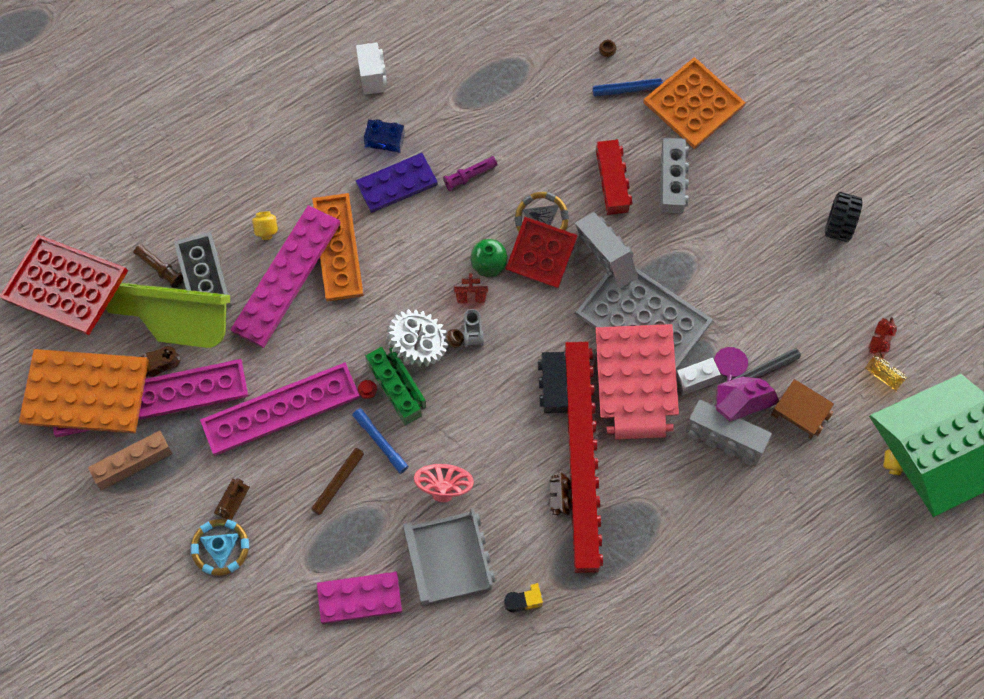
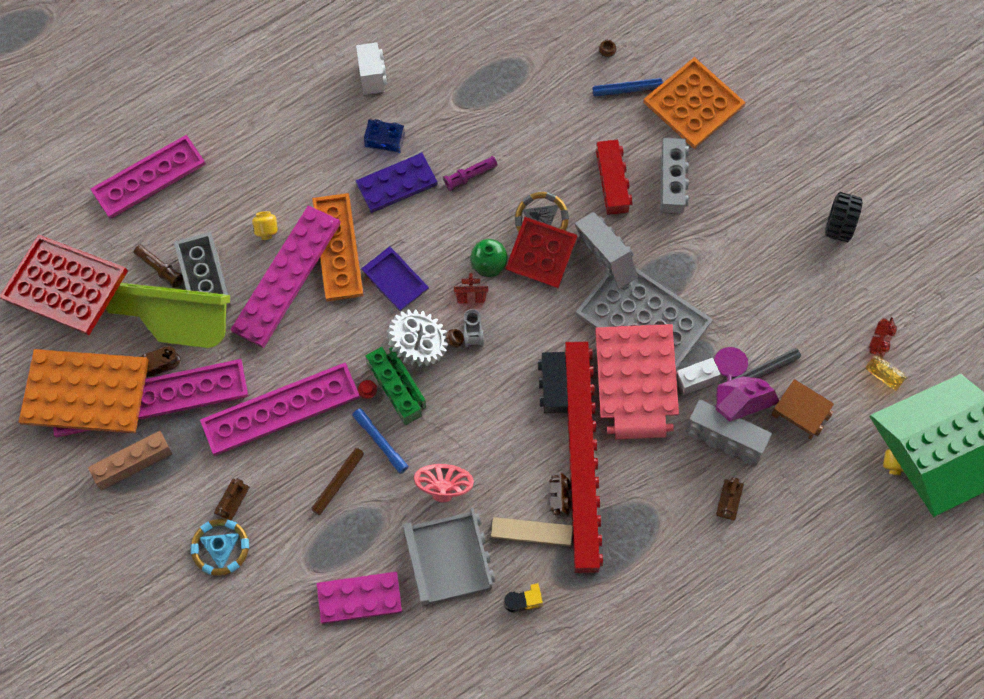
none -> dark pink plate [90,134,206,219]
none -> dark purple piece [361,246,429,311]
none -> tan tile [491,517,573,547]
none -> reddish brown hinge [716,477,744,521]

